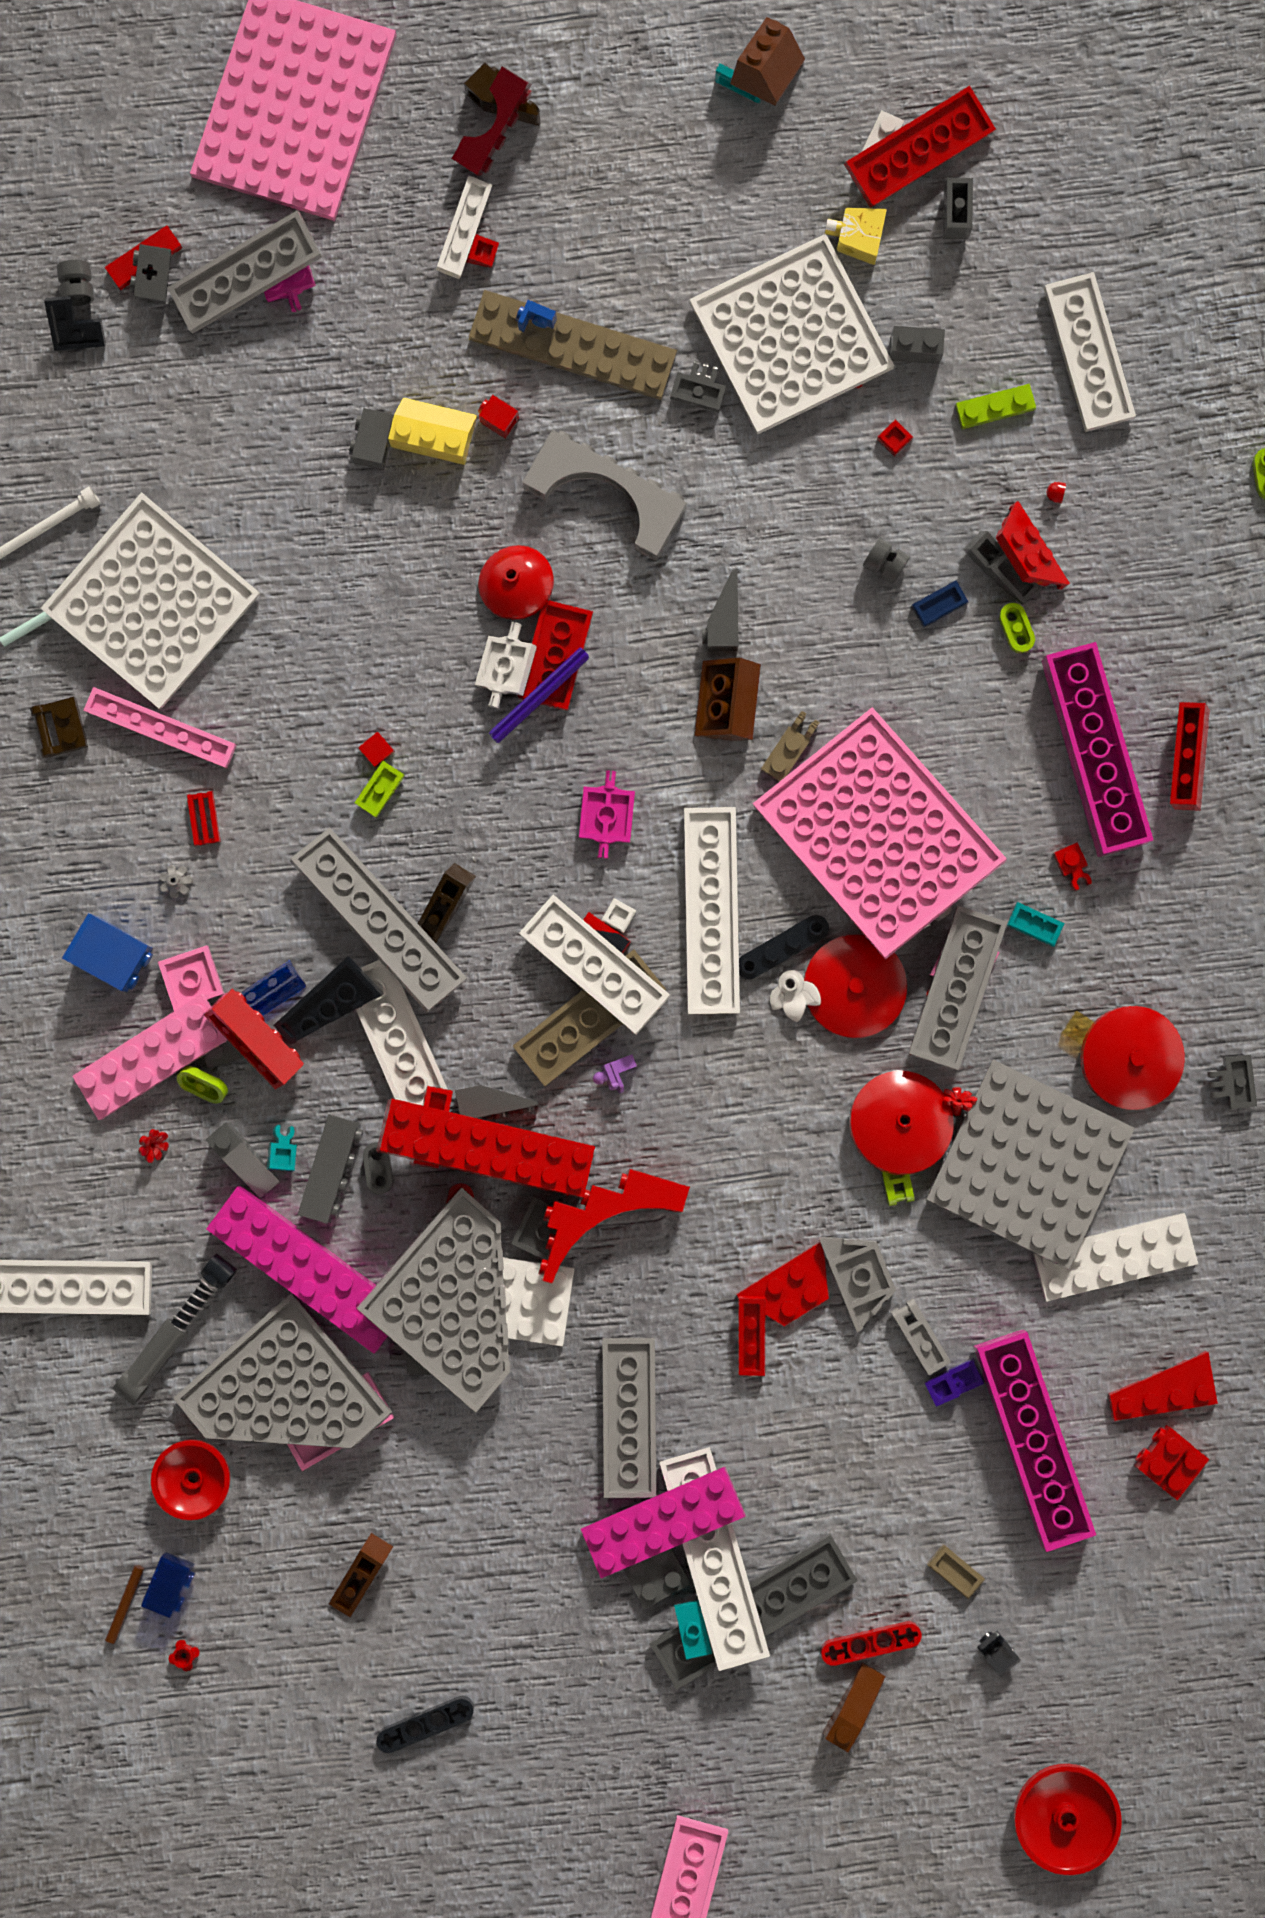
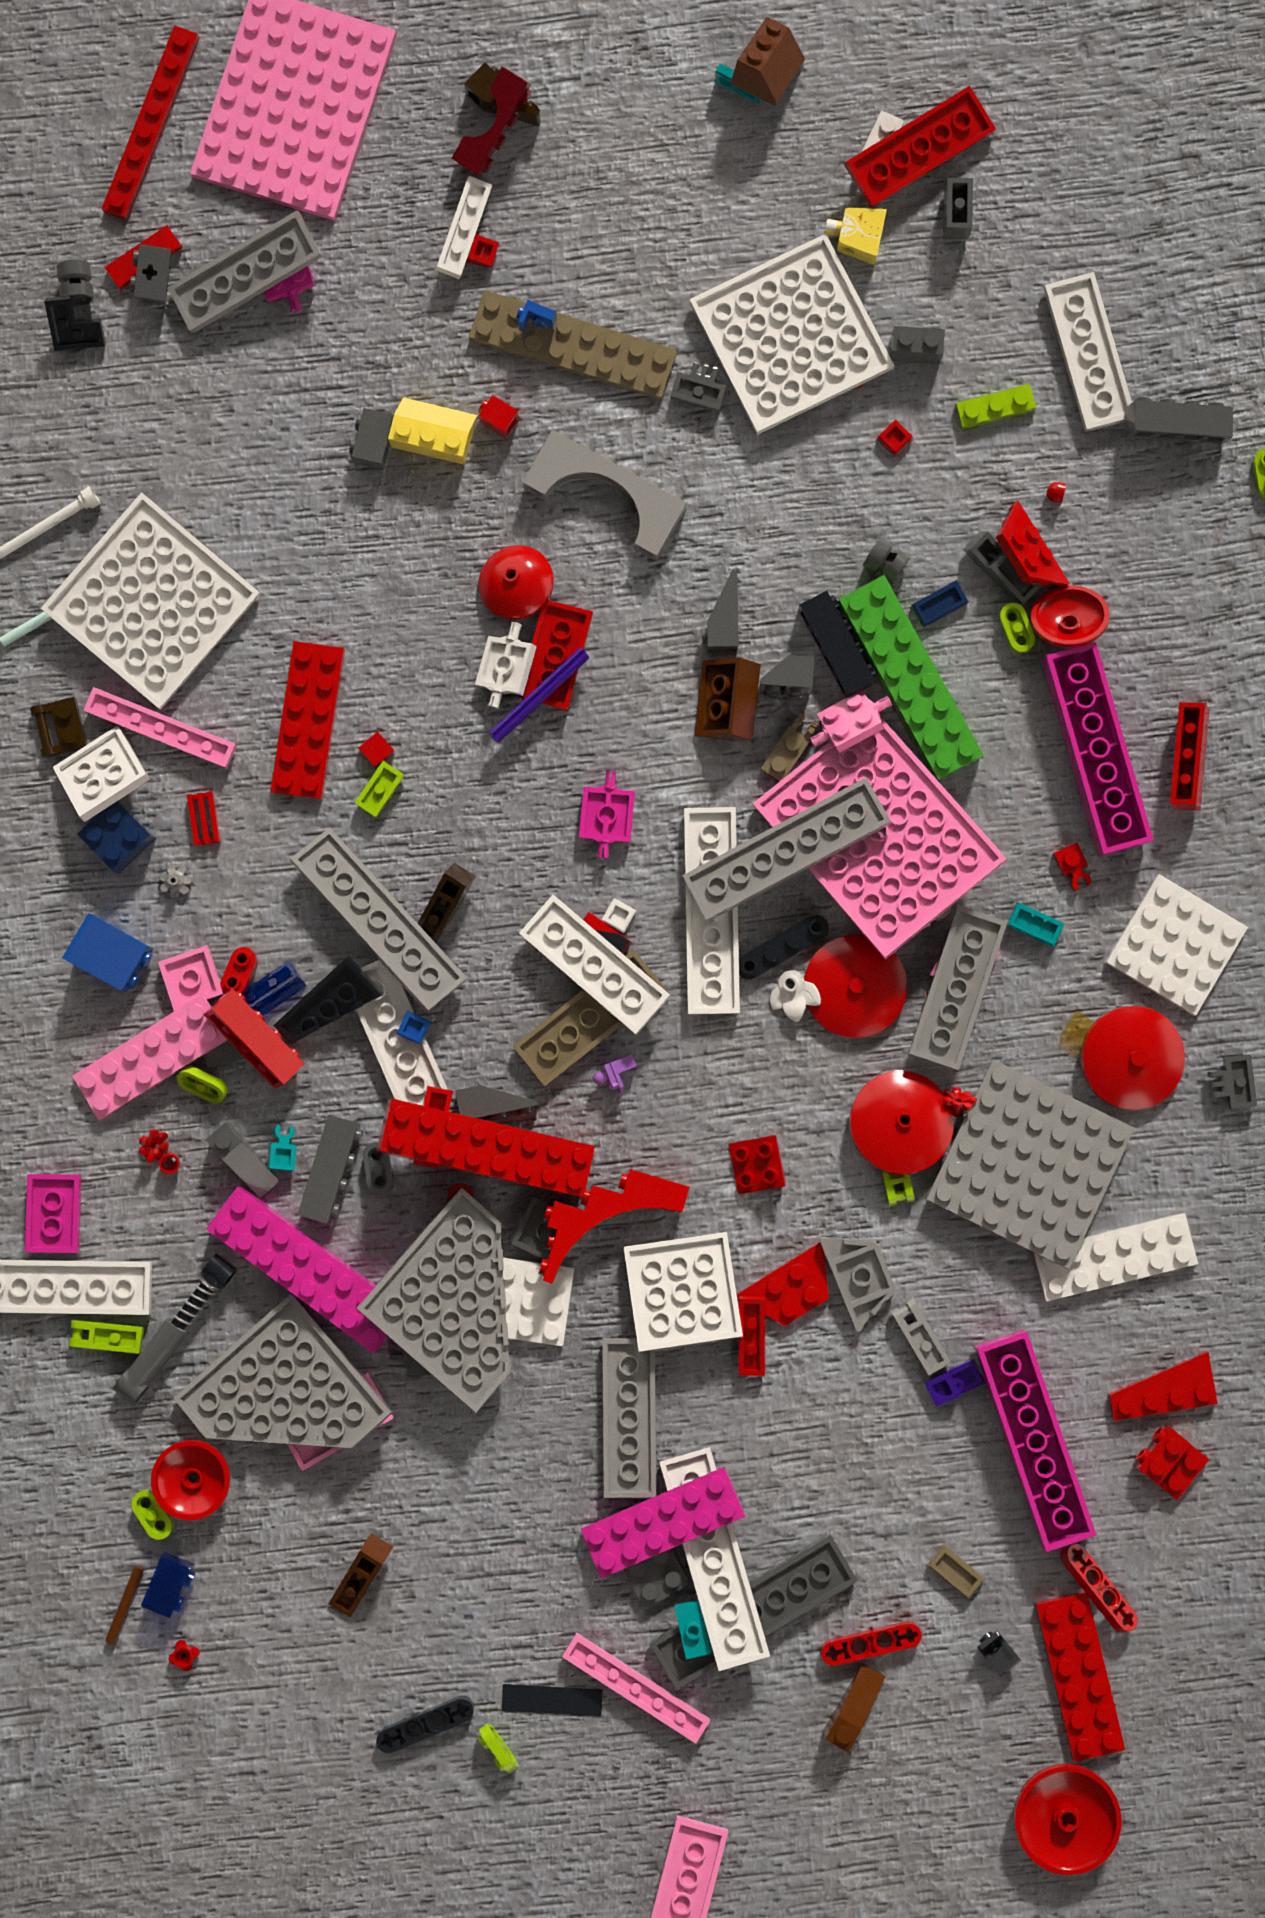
none -> dark pink plate [25,1174,82,1253]
none -> white plate [53,725,150,822]
none -> lime plate [68,1319,144,1354]
none -> dark blue brick [77,801,156,874]
none -> red plate [101,25,199,221]
none -> lime plate [131,1489,174,1540]
none -> red hinge [159,1152,180,1174]
none -> red plate [220,947,258,995]
none -> red plate [270,641,345,800]
none -> blue tile [396,1010,432,1045]
none -> lime plate [478,1722,519,1773]
none -> black sticker [502,1684,603,1716]
none -> bright pink plate [562,1632,710,1743]
none -> white plate [624,1232,743,1352]
none -> light grey plate [682,777,891,922]
none -> red hinge [729,1135,786,1195]
none -> dark grey slope [758,655,815,700]
none -> black brick [798,590,876,698]
none -> bright pink plate [810,689,892,753]
none -> bright green brick [838,575,984,782]
none -> red dish [1031,585,1110,647]
none -> red plate [1035,1591,1126,1762]
none -> red beam [1060,1544,1138,1633]
none -> white plate [1105,874,1248,1016]
none -> dark grey brick [1126,397,1233,444]

